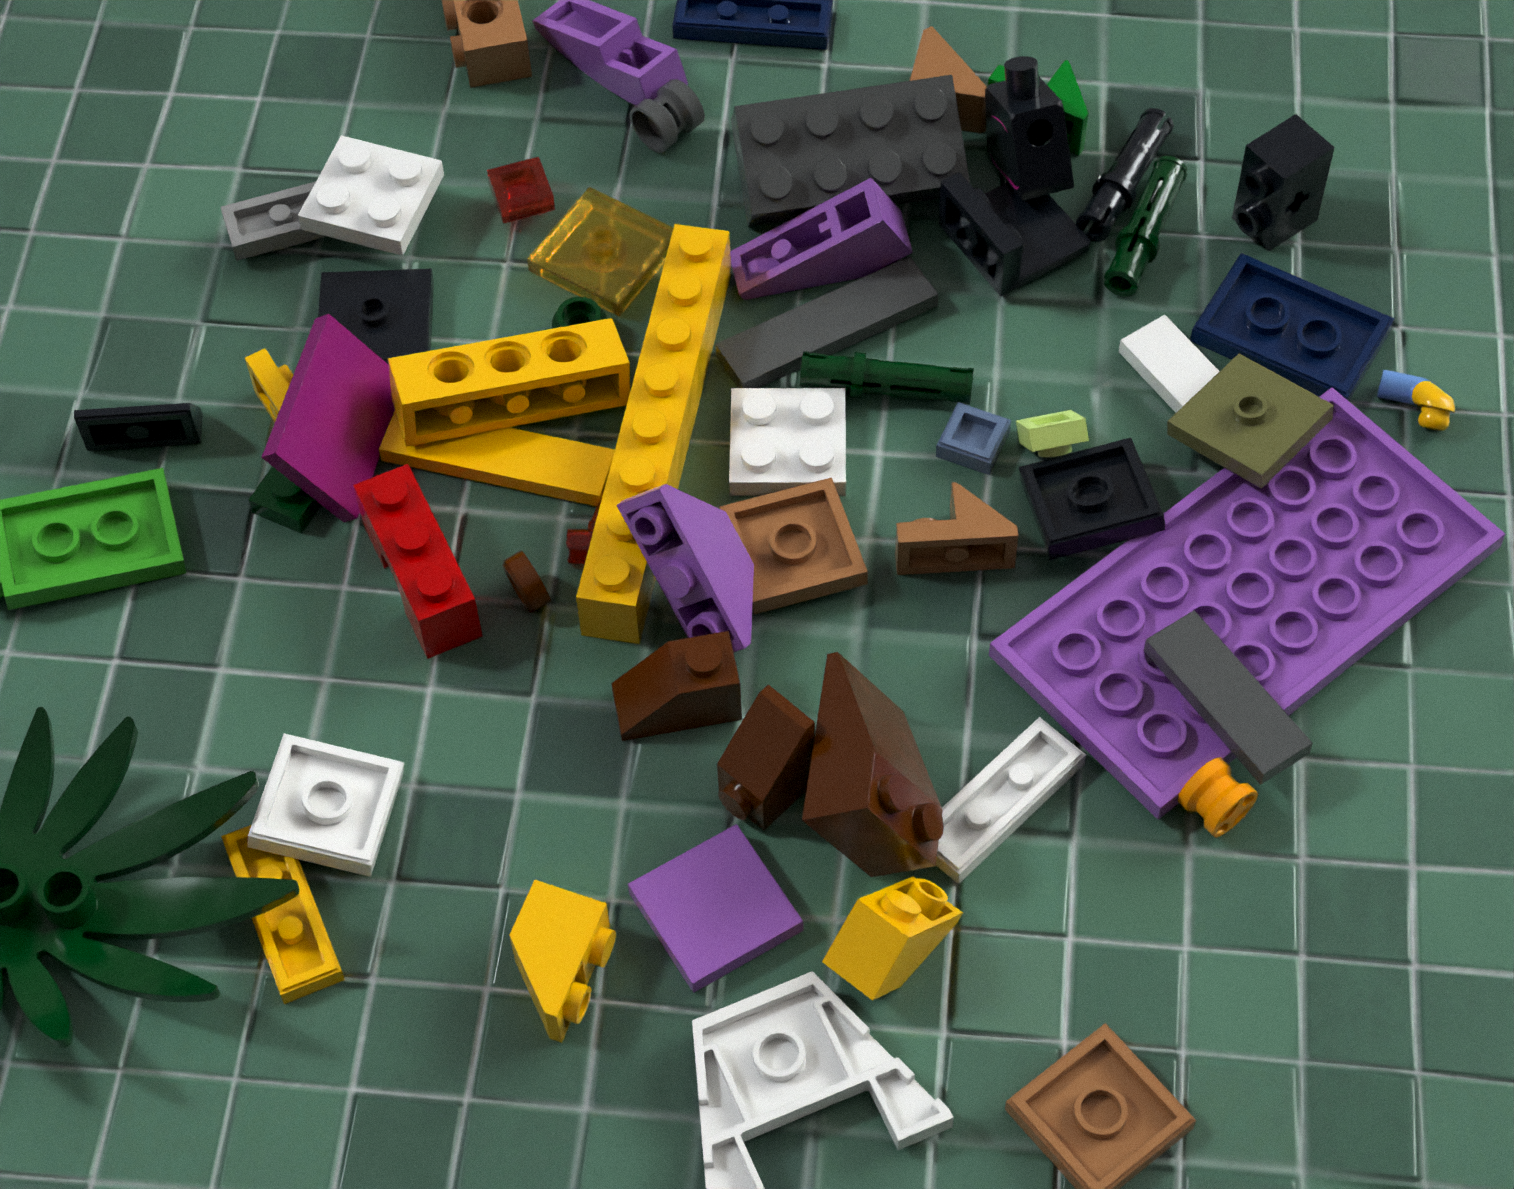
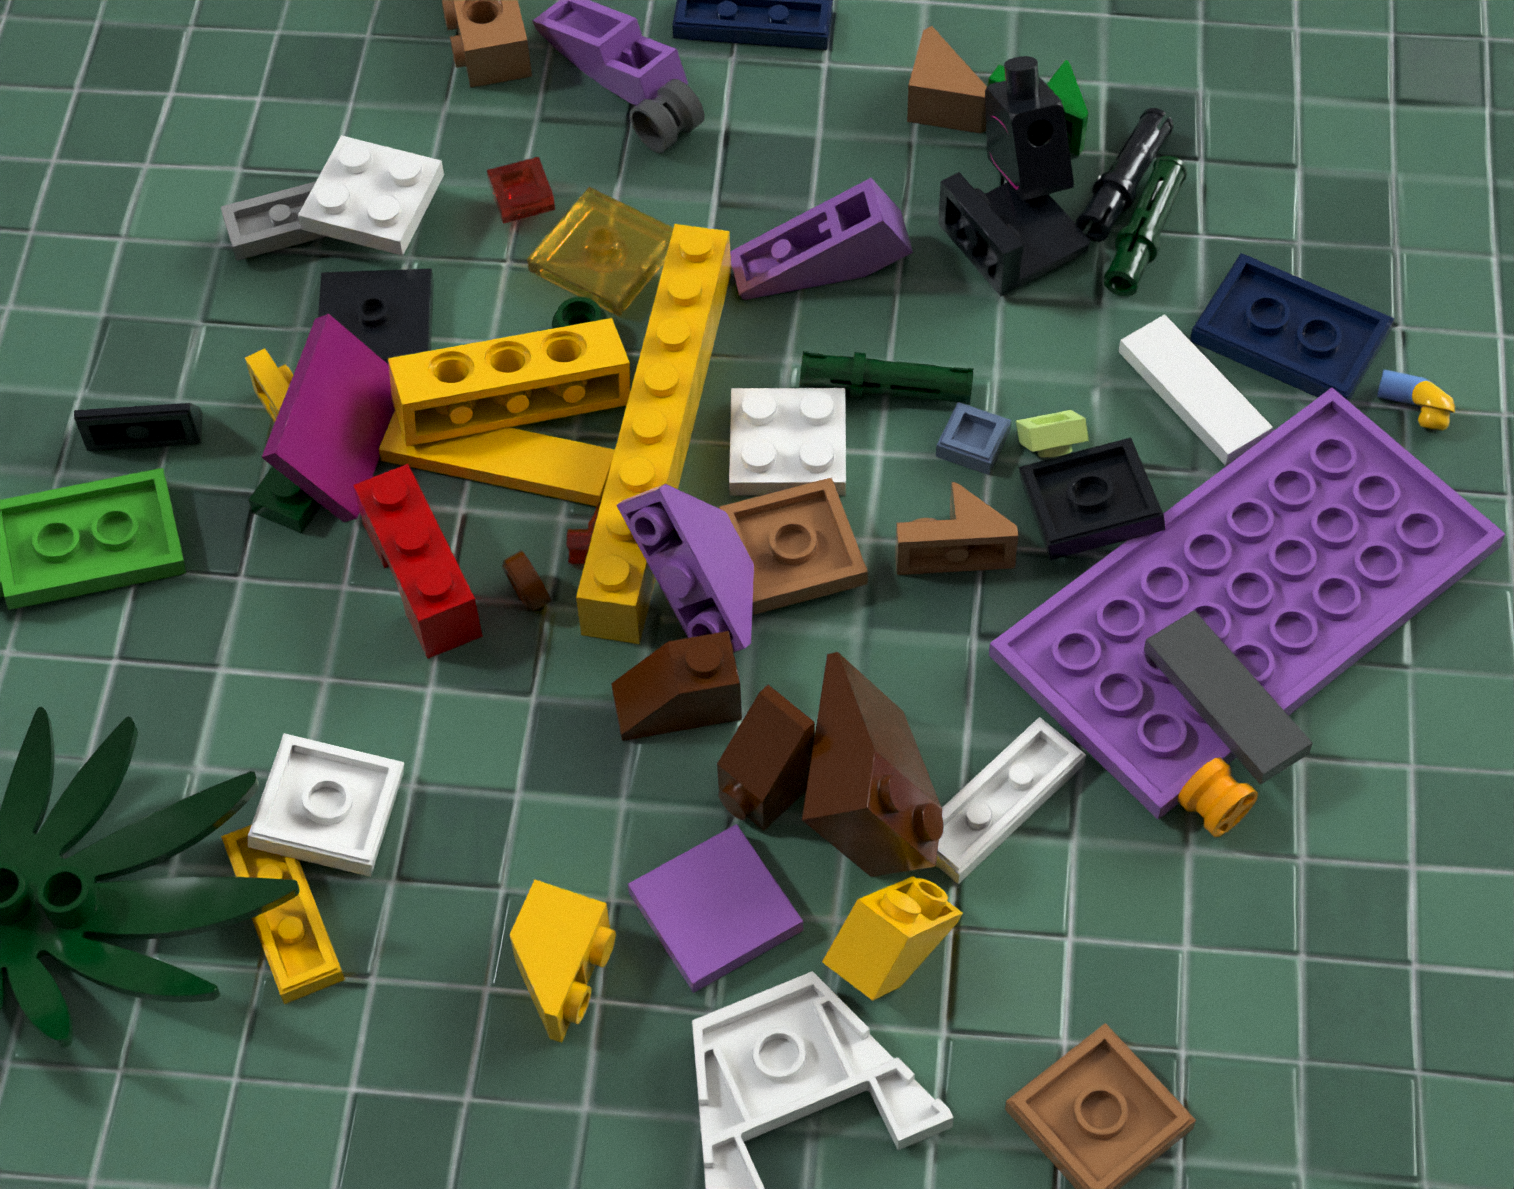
dark grey tile [715,256,938,388] -> none
dark grey brick [731,75,970,227] -> none
olive plate [1167,353,1334,489] -> none
black brick [1232,114,1335,251] -> none

